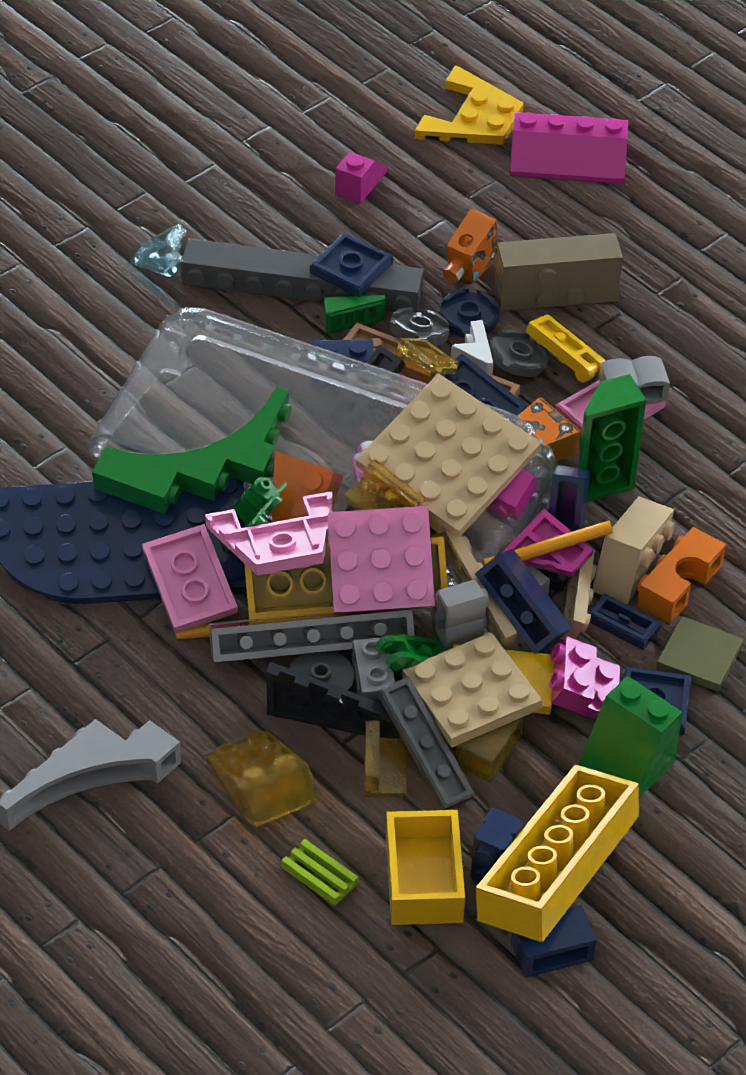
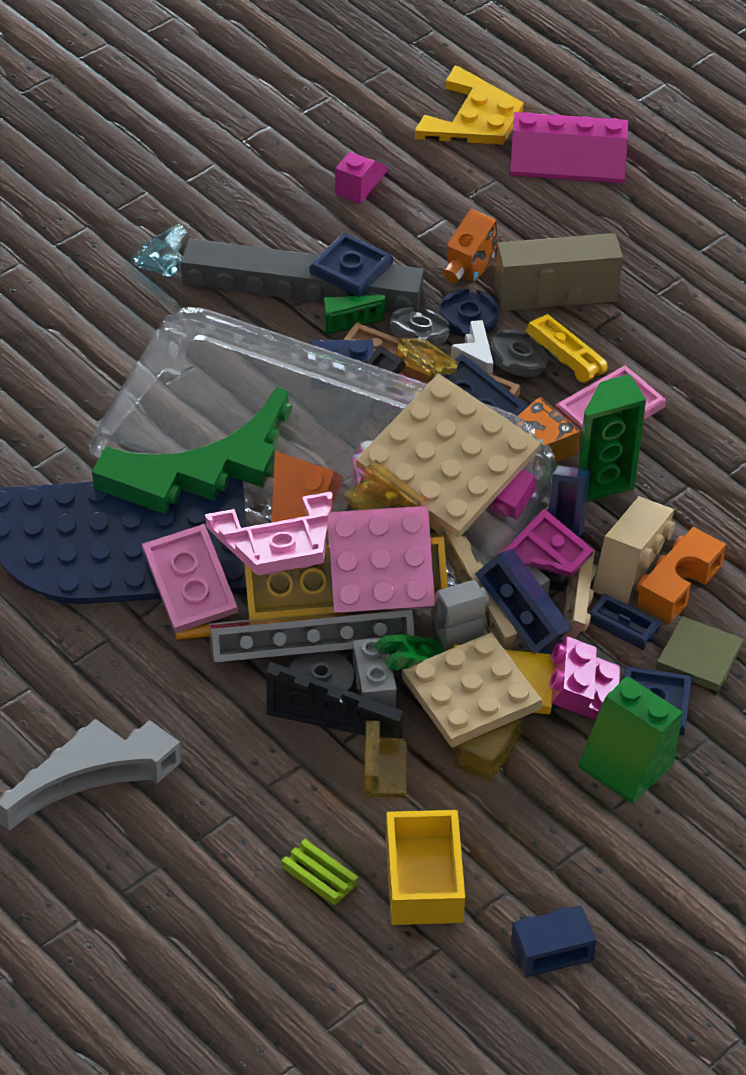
clear yellow slope [205,730,318,828] -> none
green hinge [223,477,287,553] -> none
dark grey tile [377,676,475,810] -> none
dark blue brick [470,808,523,884] -> none
yellow brick [476,764,639,942] -> none
light orange bar [483,520,613,565] -> none
light grey brick [599,356,670,404] -> none

